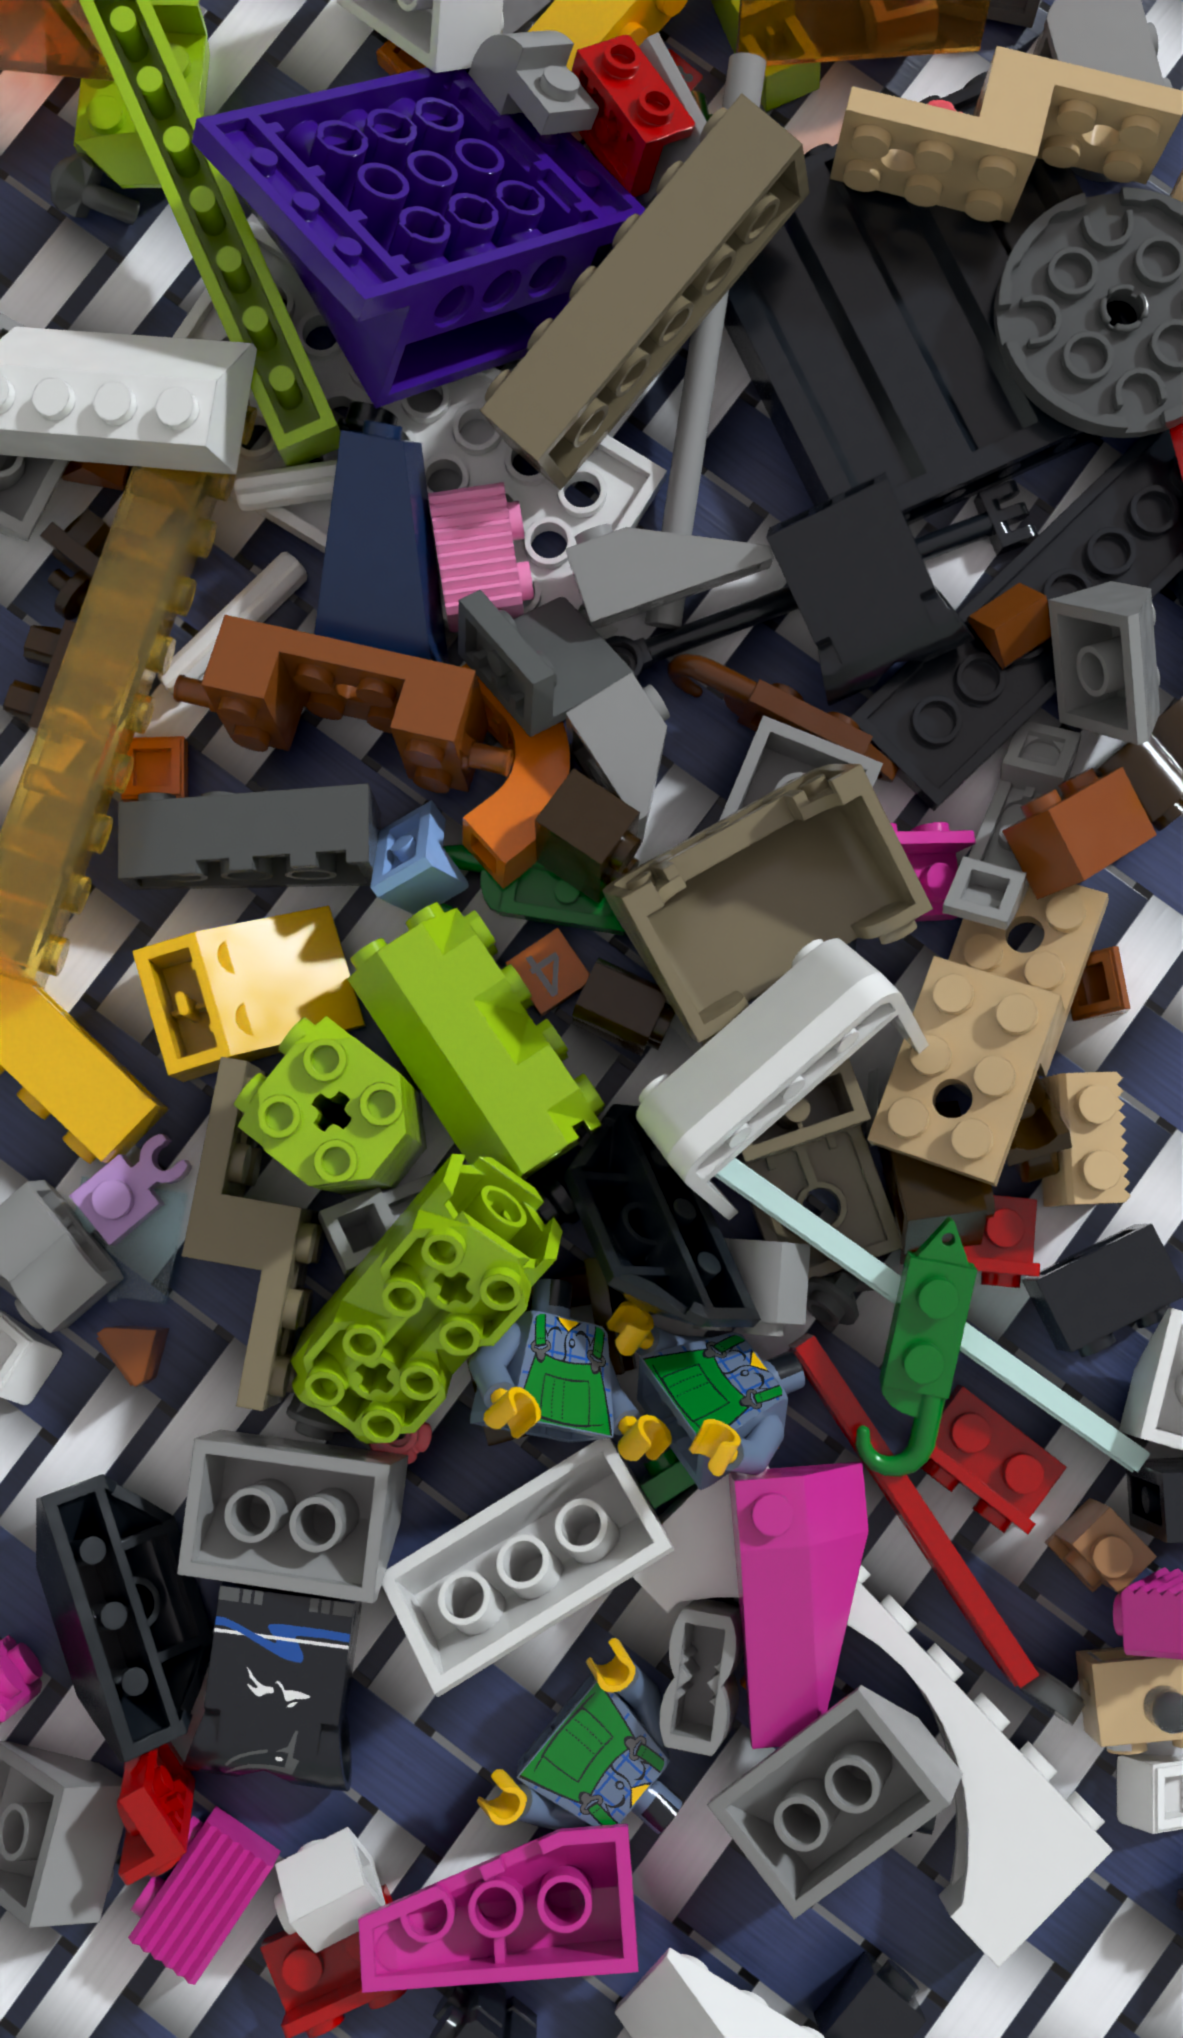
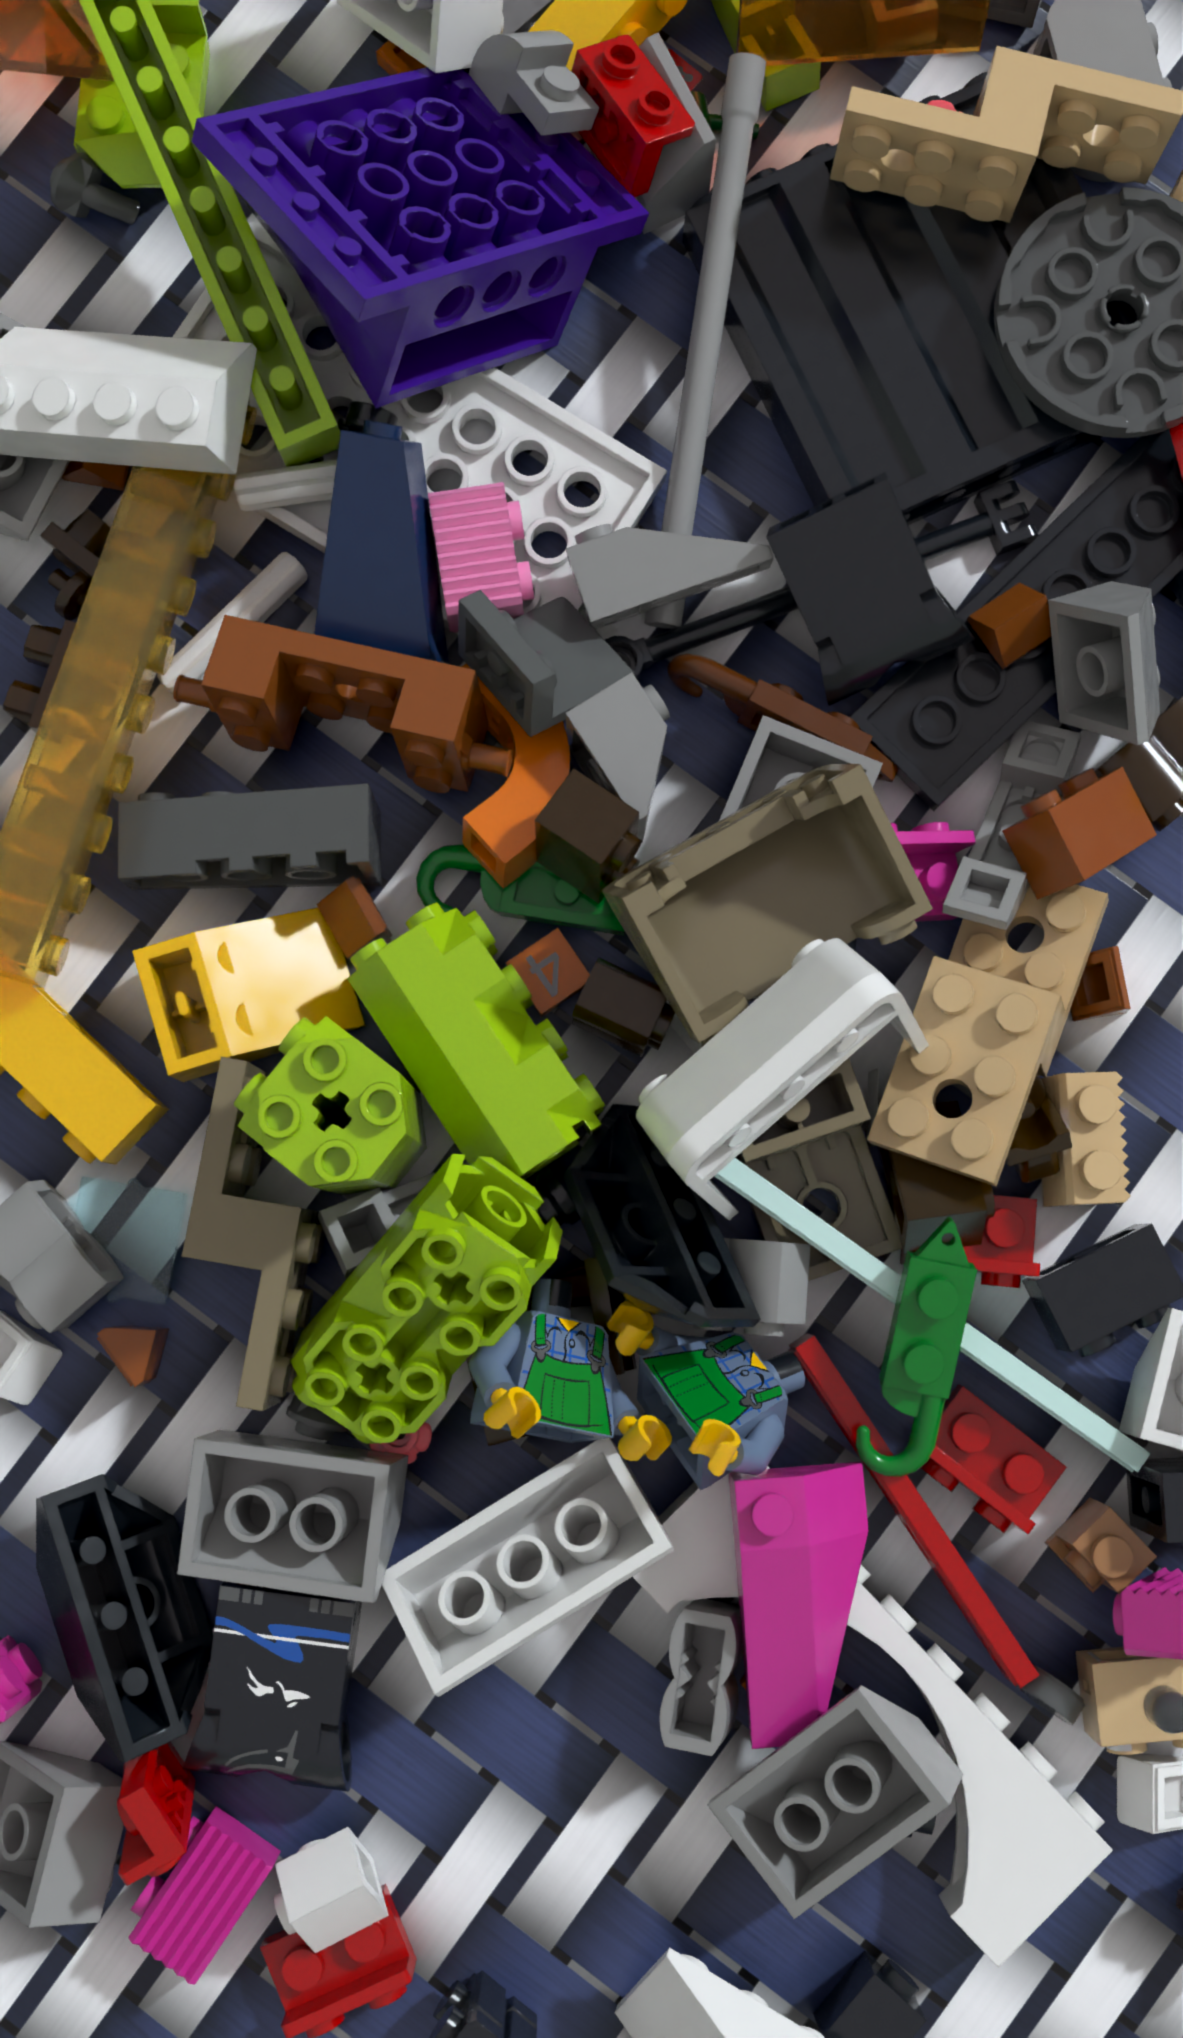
lavender plate [69,1134,192,1245] -> none
orange tile [121,736,188,802] -> none
dark pink wedge [358,1824,639,1993] -> none
light blue slope [370,800,469,915] -> none
torso [477,1638,682,1834] -> none
dark tan brick [479,93,810,491] -> none
green plate [638,1446,695,1509] -> none
dark grey plate [806,1264,890,1326] -> none
none -> dark orange slope [316,876,393,959]

